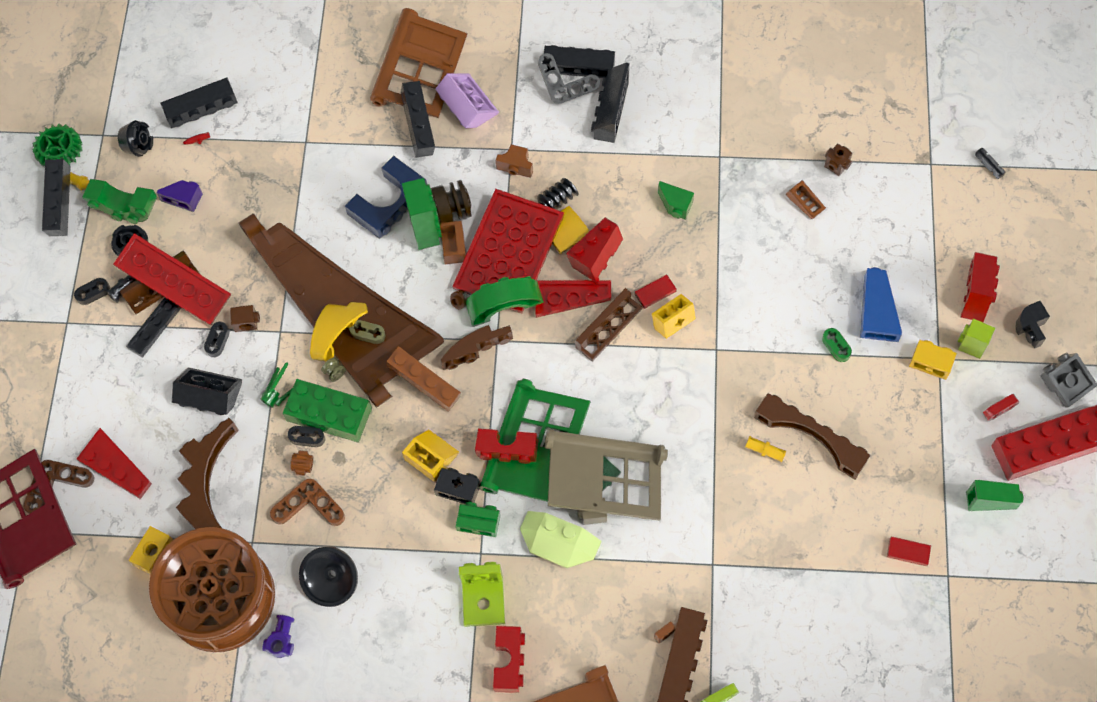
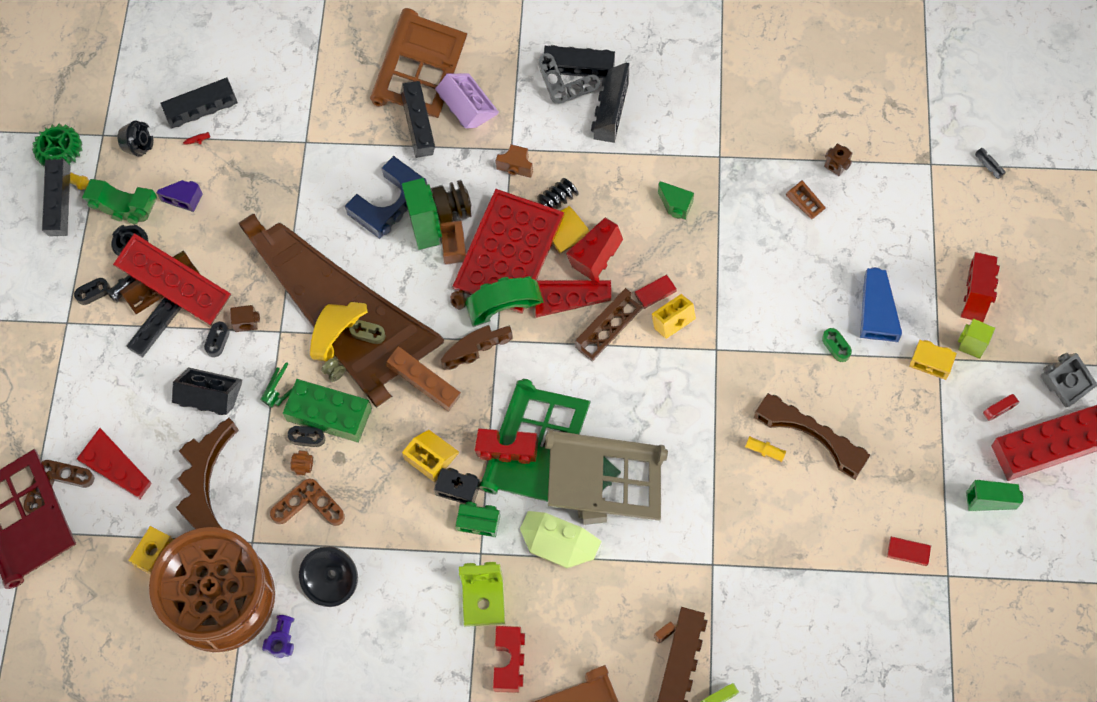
black brick [1015,300,1050,349] -> none

